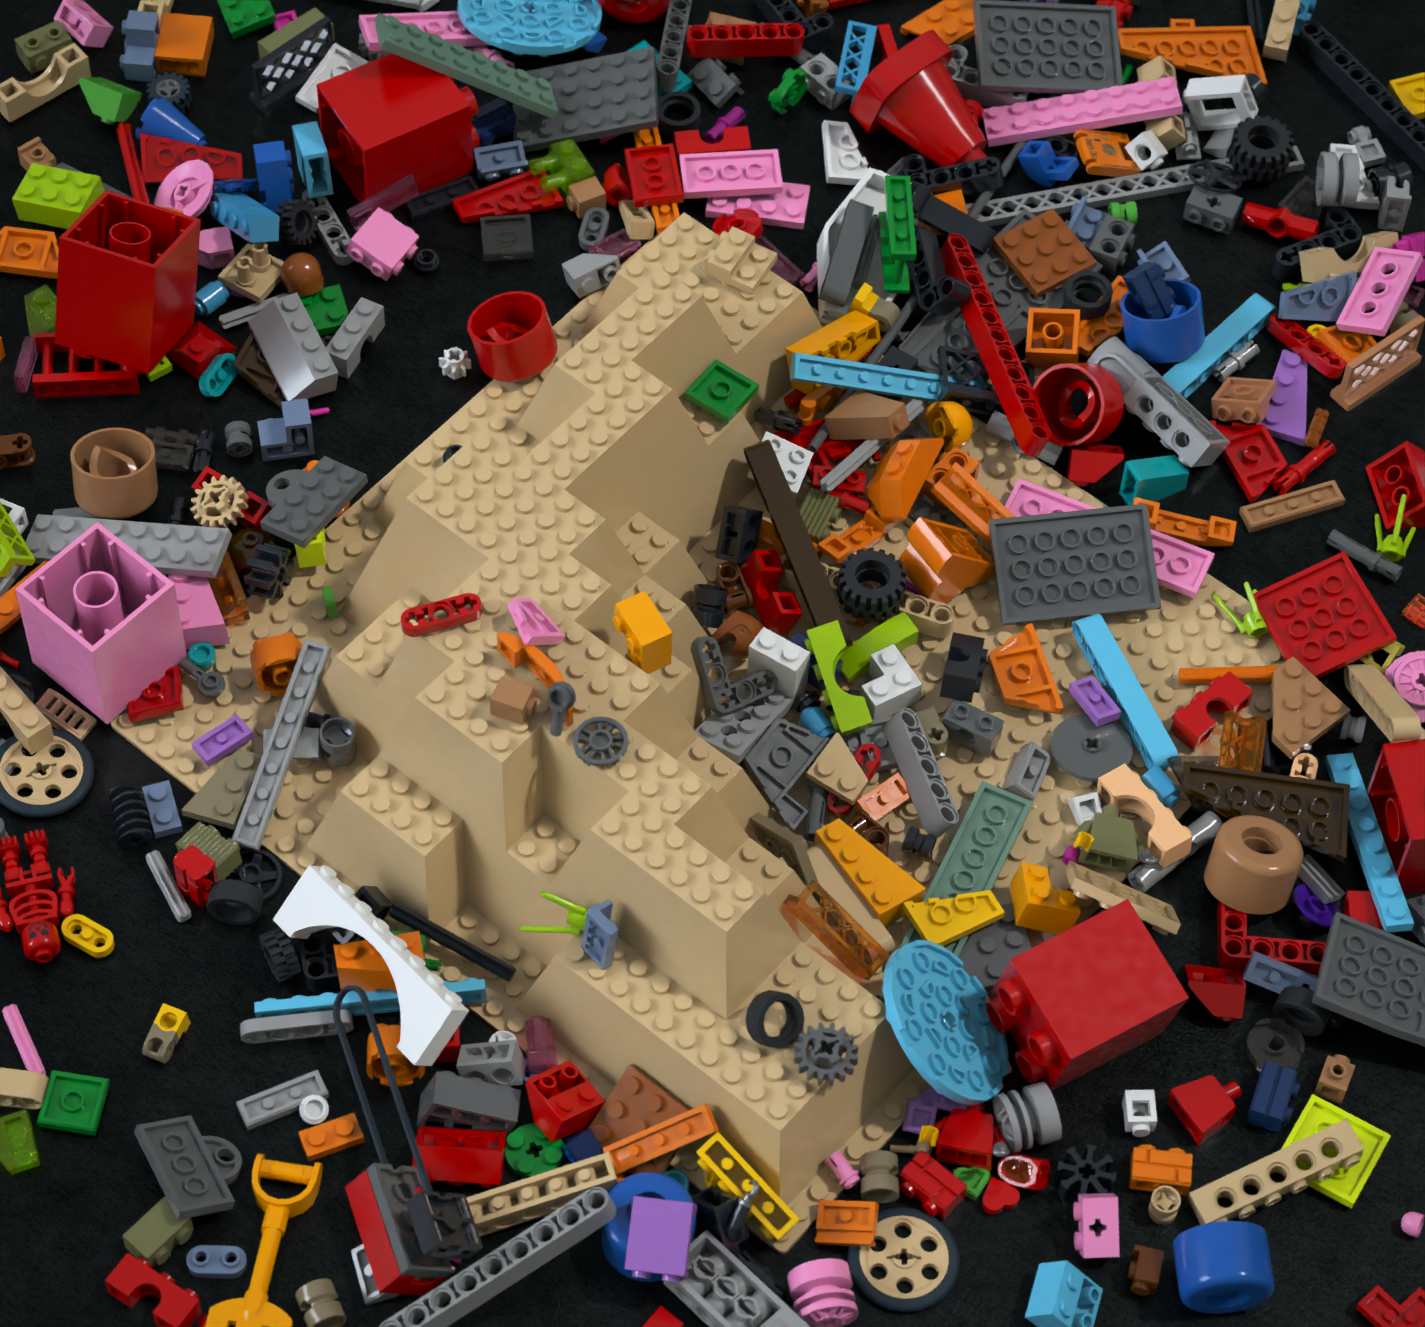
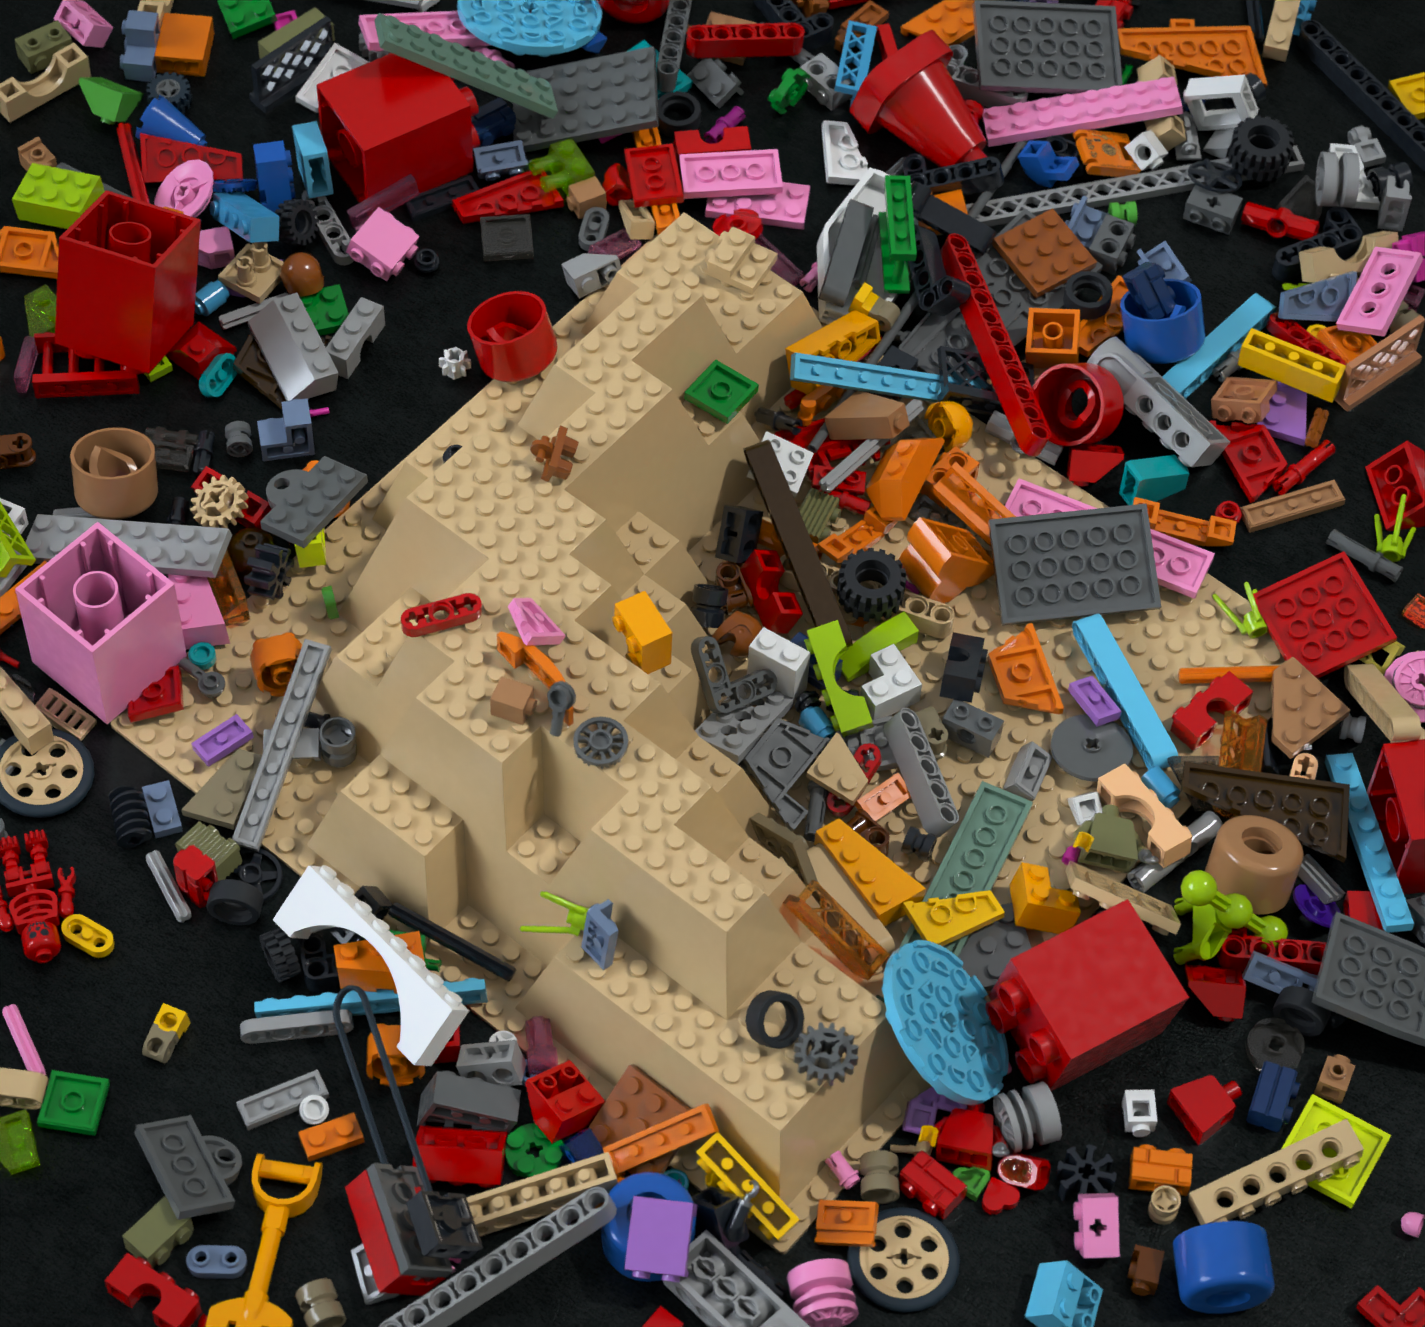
none -> dark orange hips [530,425,579,482]
none -> dark orange hinge [834,1,889,53]
none -> lime connector [1174,870,1288,965]
none -> red plate [1215,501,1242,524]
none -> yellow brick [1237,328,1346,403]

